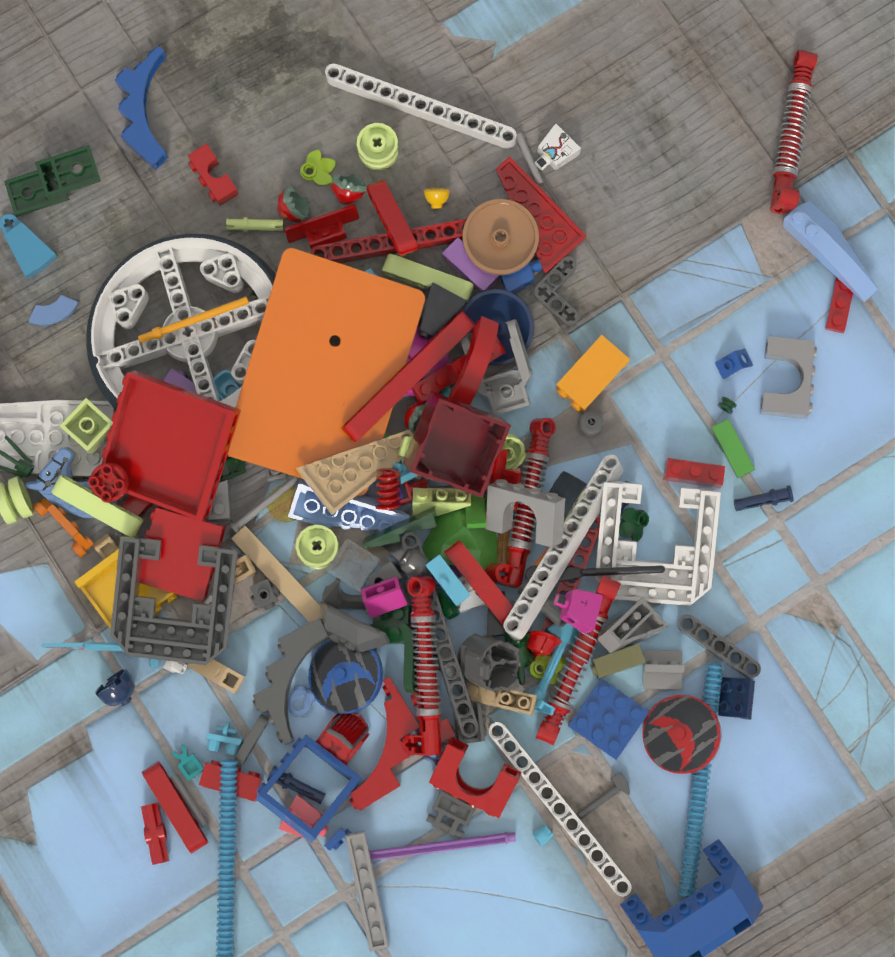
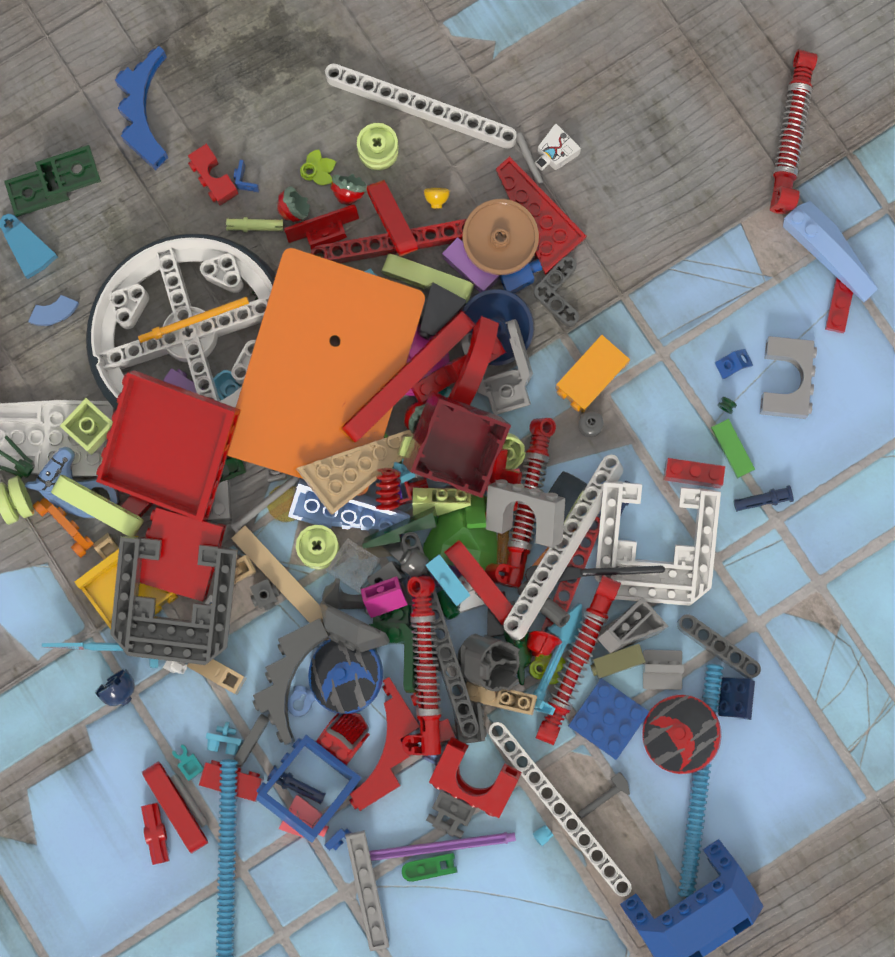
red tile [88,462,129,503] -> none
dark pink torso [554,589,603,634] -> none
dark green plate [619,508,649,542] -> none
none -> blue bracket [233,160,260,192]
none -> green plate [402,853,458,882]

